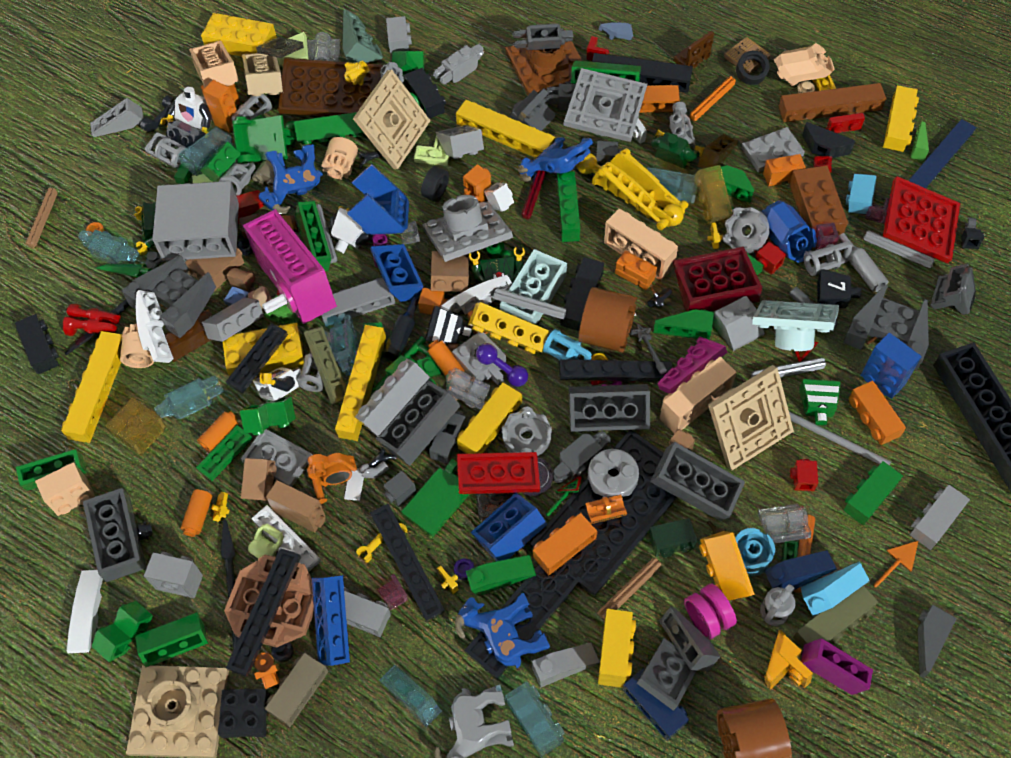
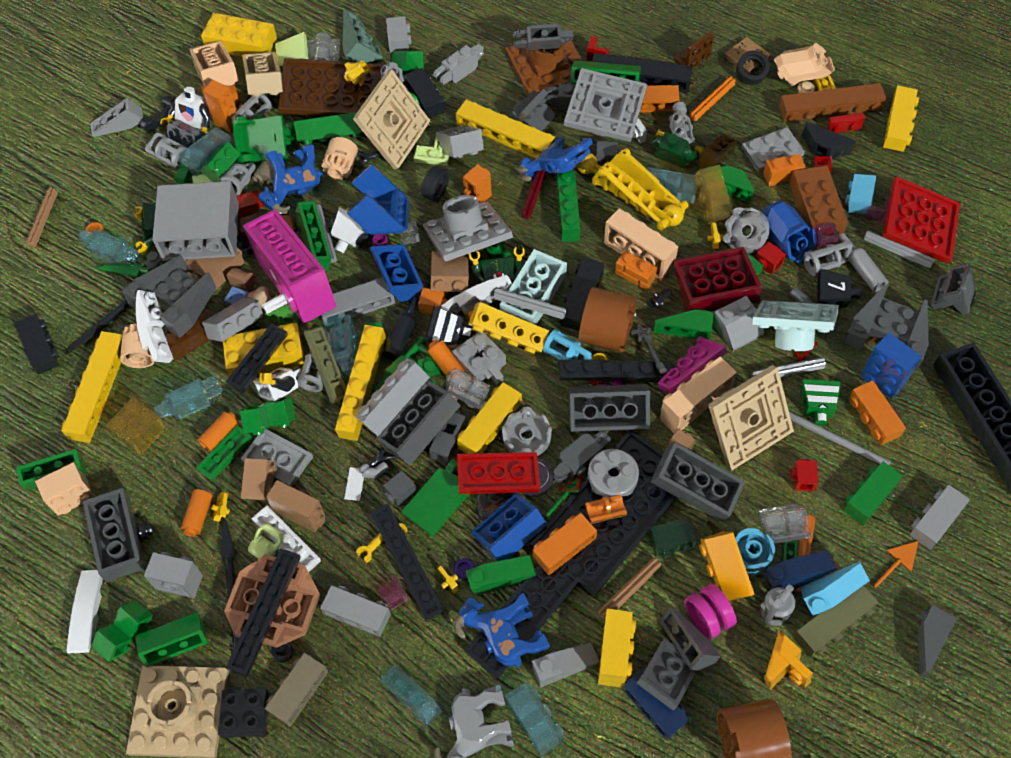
red piece [63,303,121,336] -> none
orange hips [254,652,281,689] -> none
clear smoke tile [256,37,304,58] -> none
orange piece [307,453,357,504] -> none
blue fence [312,575,350,666] -> none
dark purple piece [476,343,528,387] -> none
white brick [484,182,514,212] -> none
sand blue slope [599,22,633,40] -> none
magenta brick [801,638,873,695] -> none
dark blue tile [909,119,977,188] -> none
bright green slope [910,121,929,161] -> none
black piece [961,217,984,249] -> none

